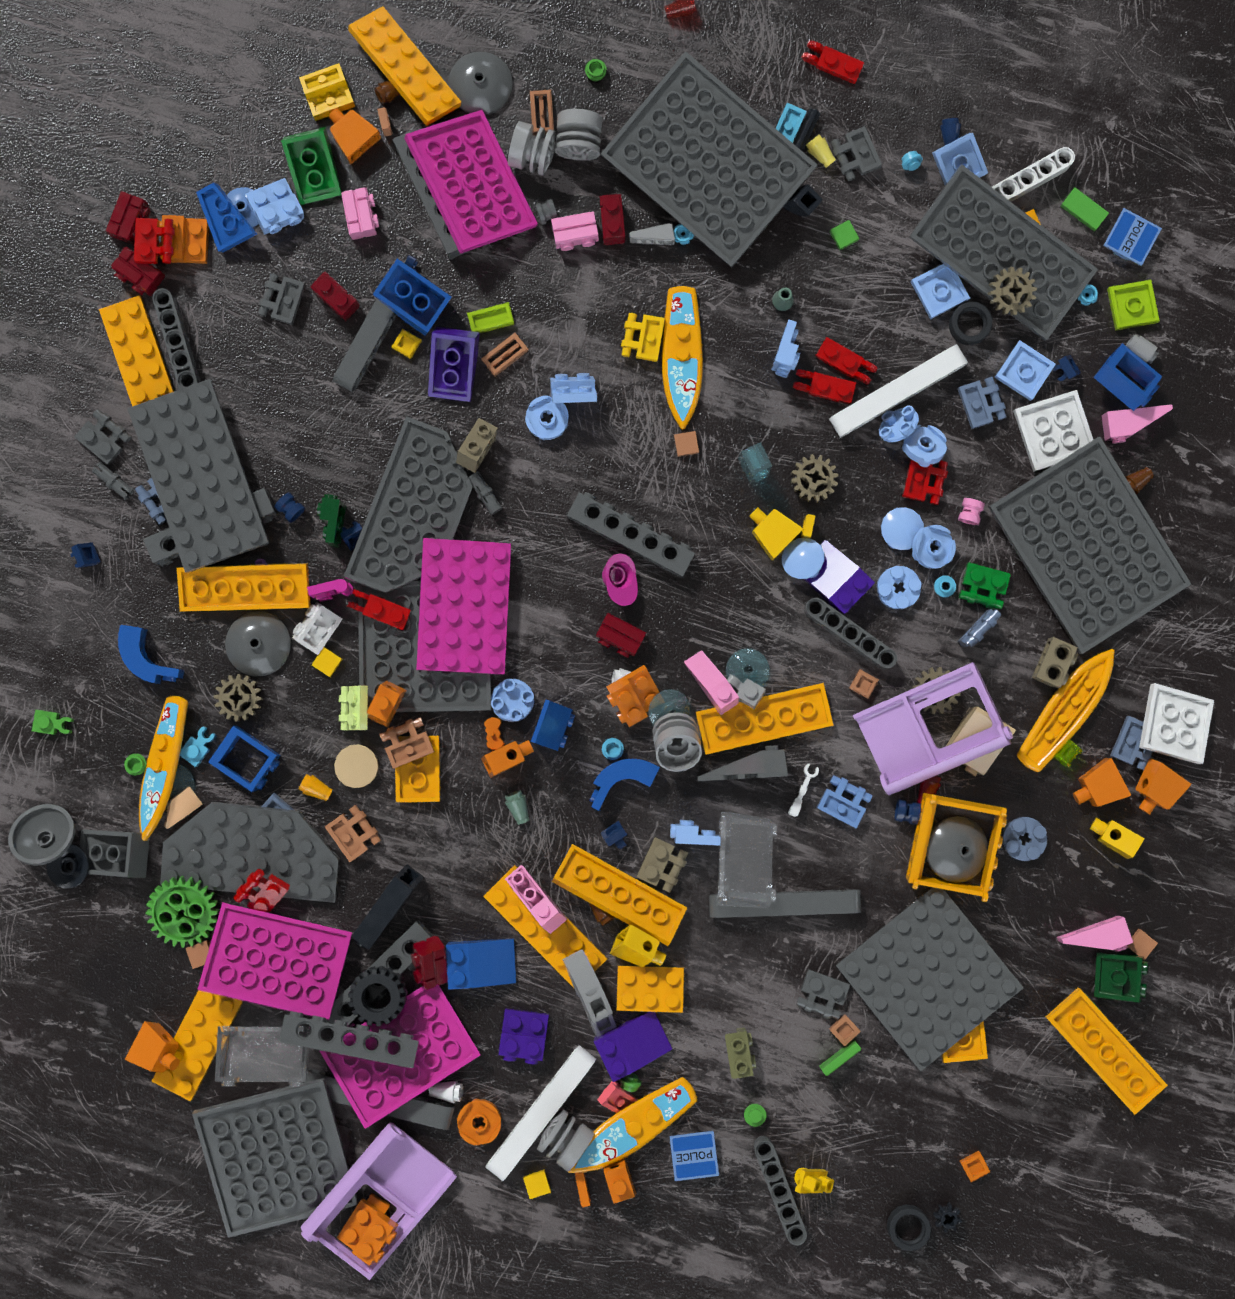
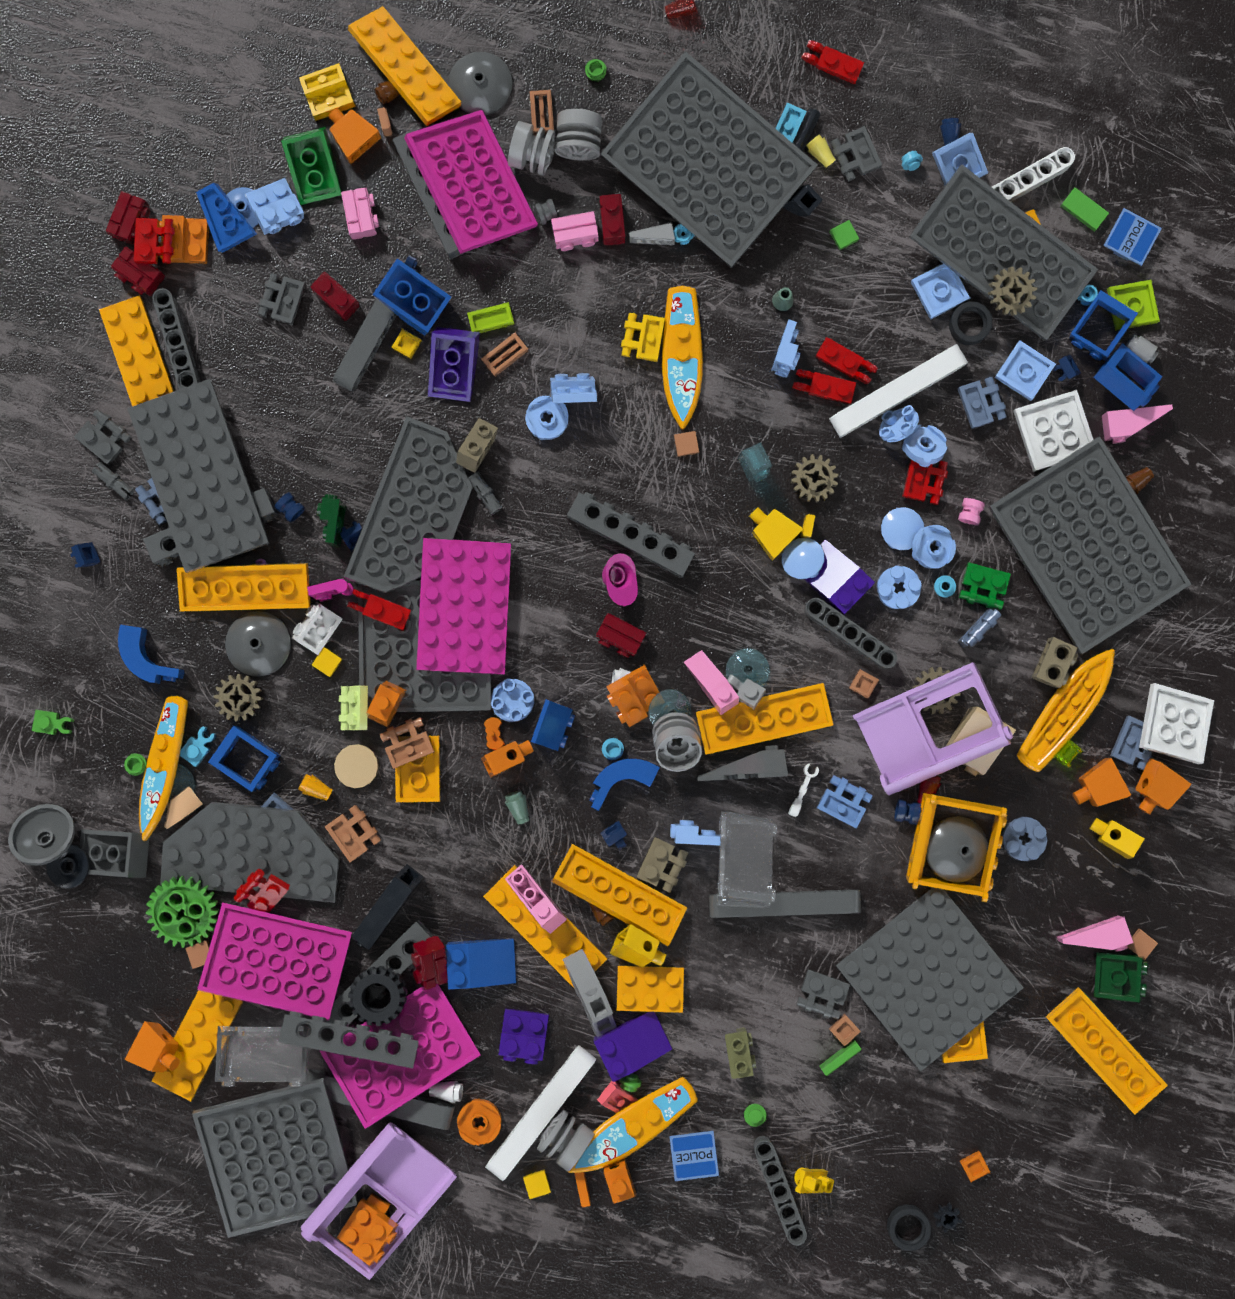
none -> blue window [1069,290,1138,361]

